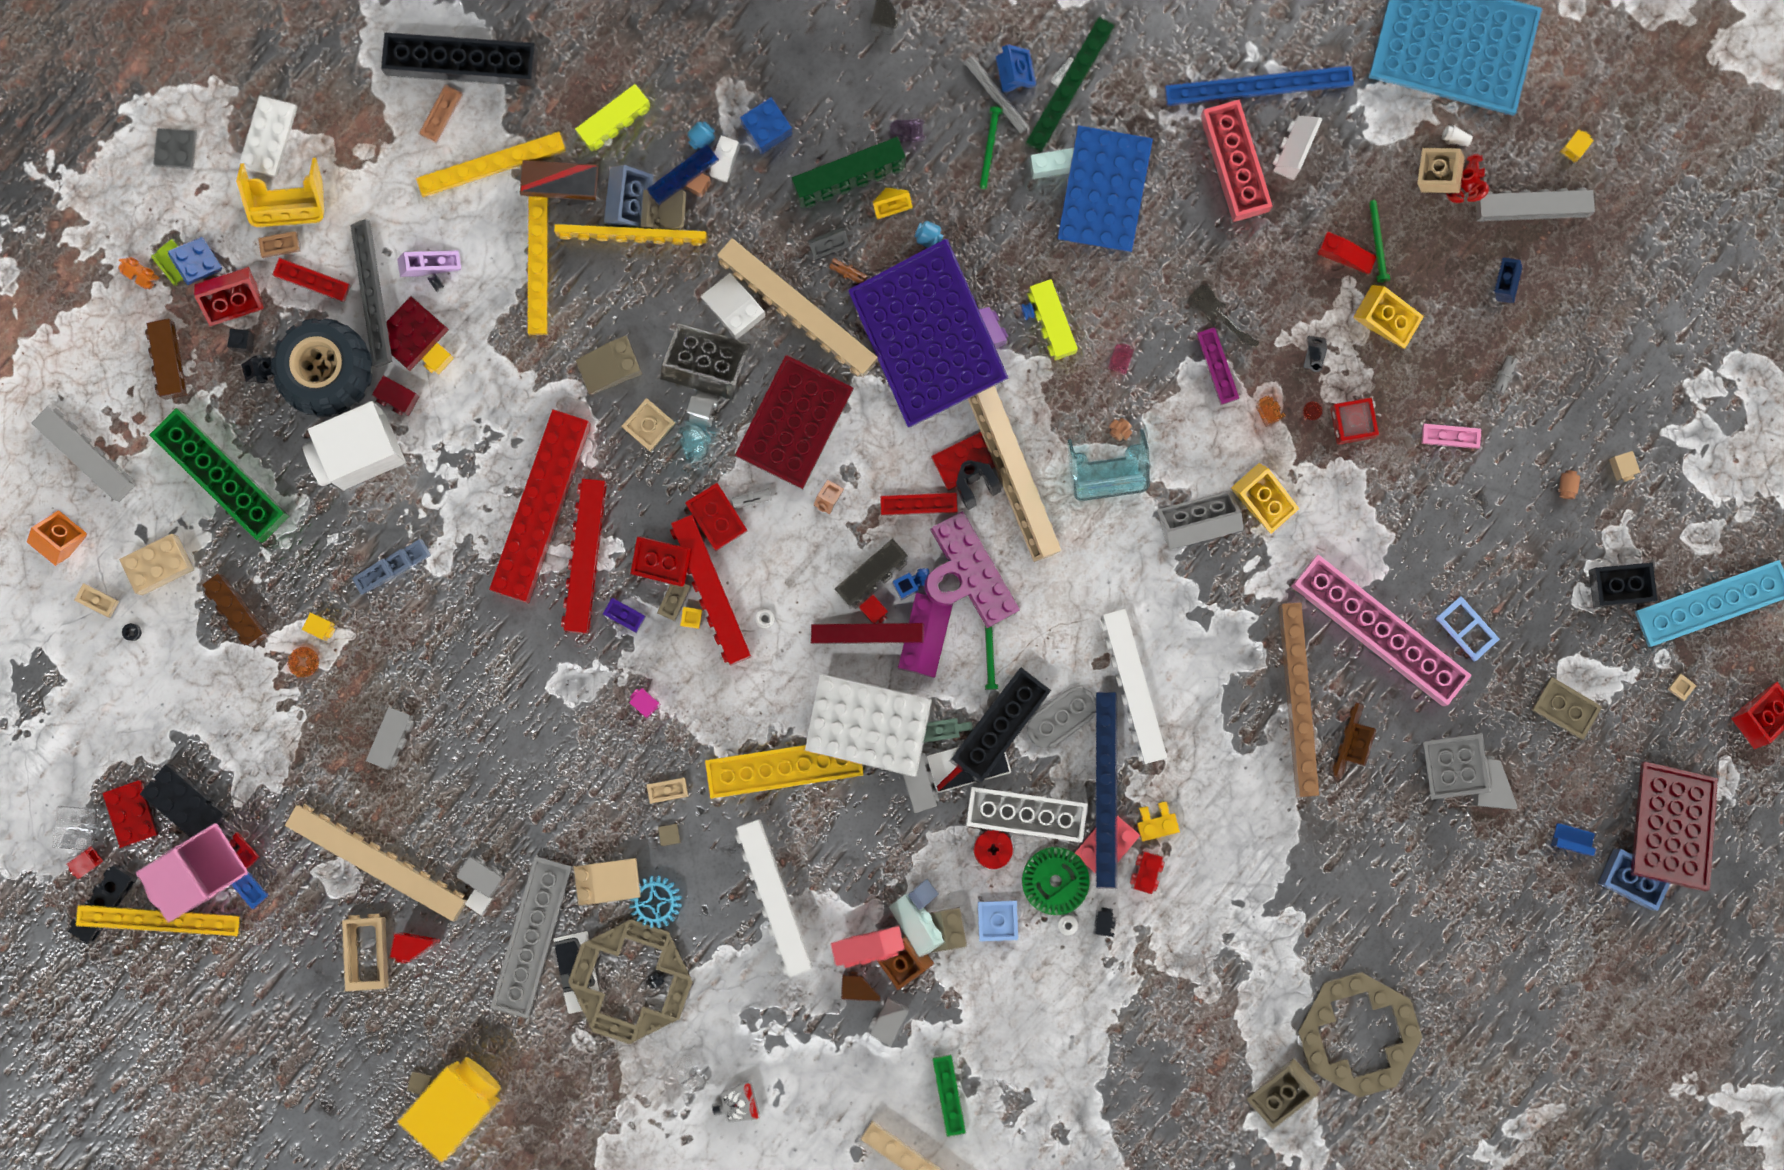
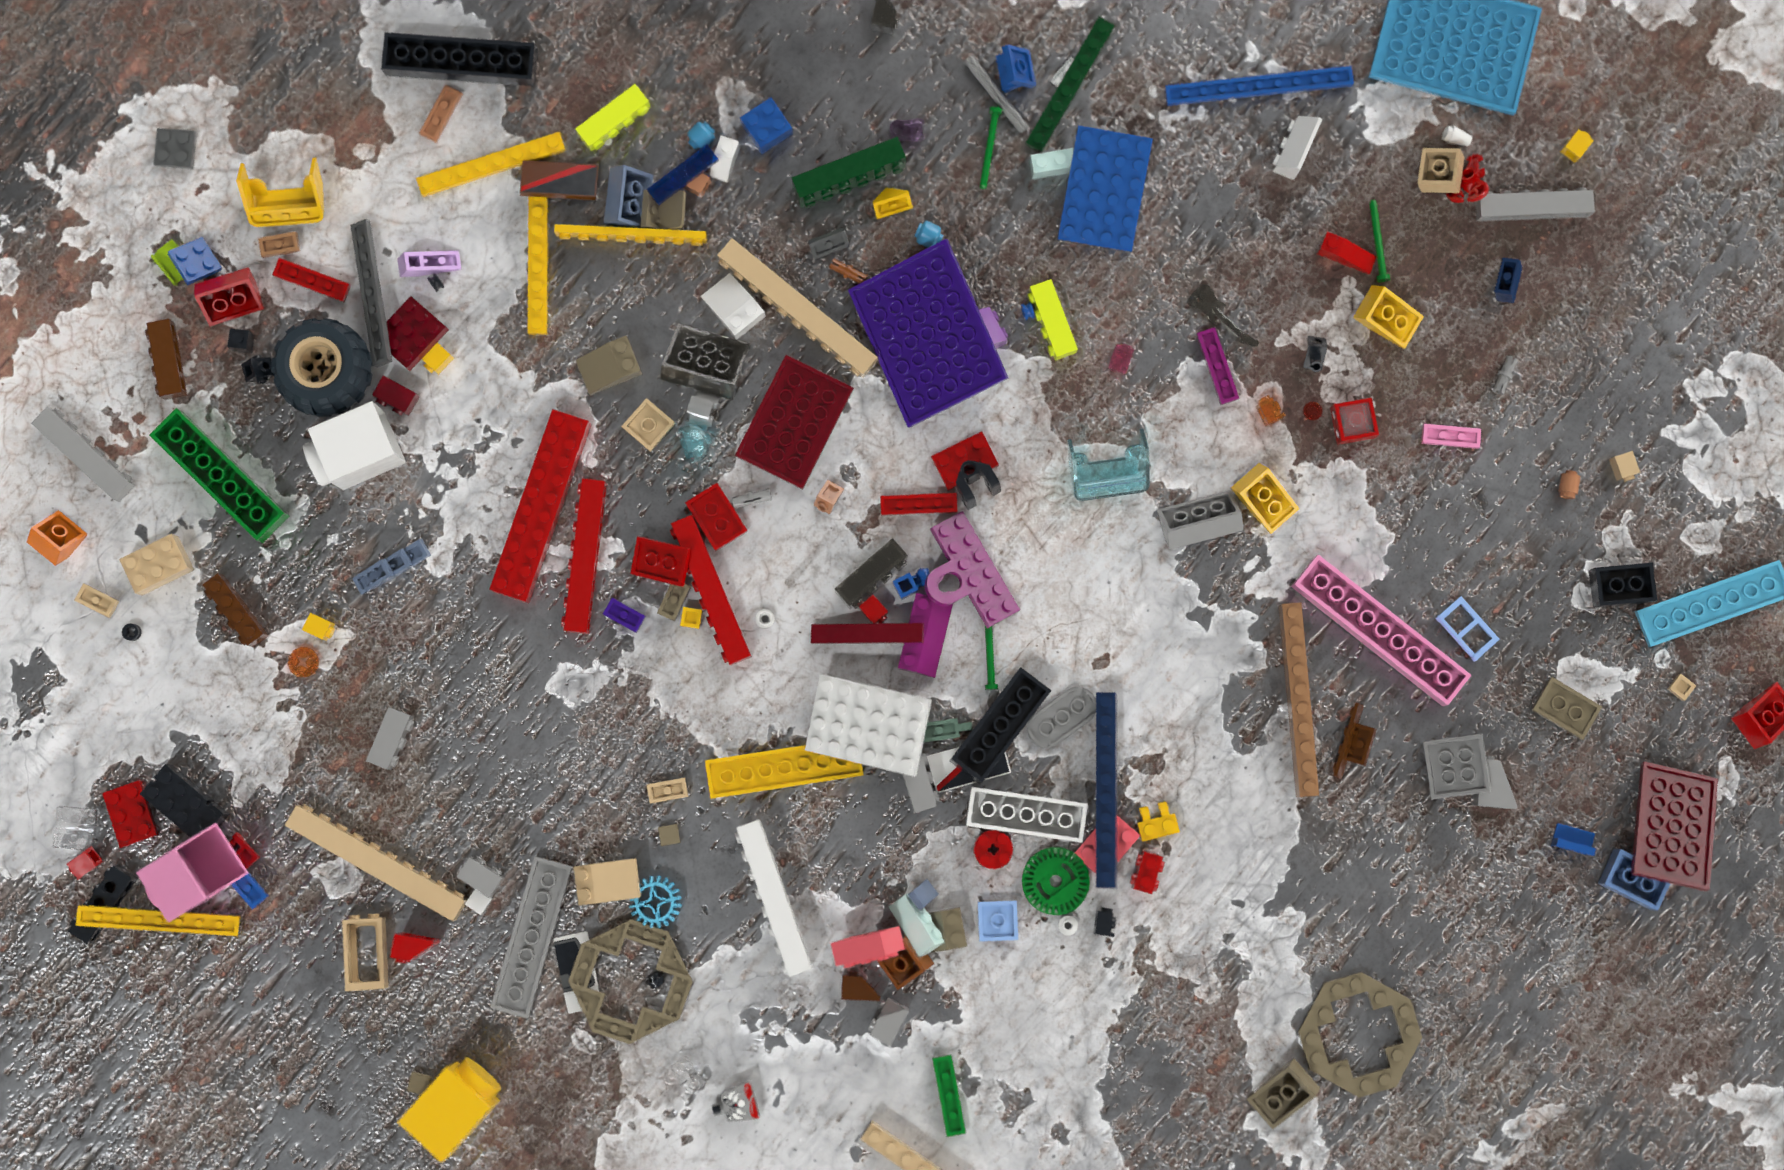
orange hinge [118,257,160,290] -> none
white plate [238,96,297,178] -> none
dark pink brick [629,688,661,718] -> none
tan brick [968,386,1061,562] -> none
white brick [1100,609,1167,764] -> none
nougat gear [1109,418,1132,441] -> none
coral brick [1200,100,1272,222] -> none

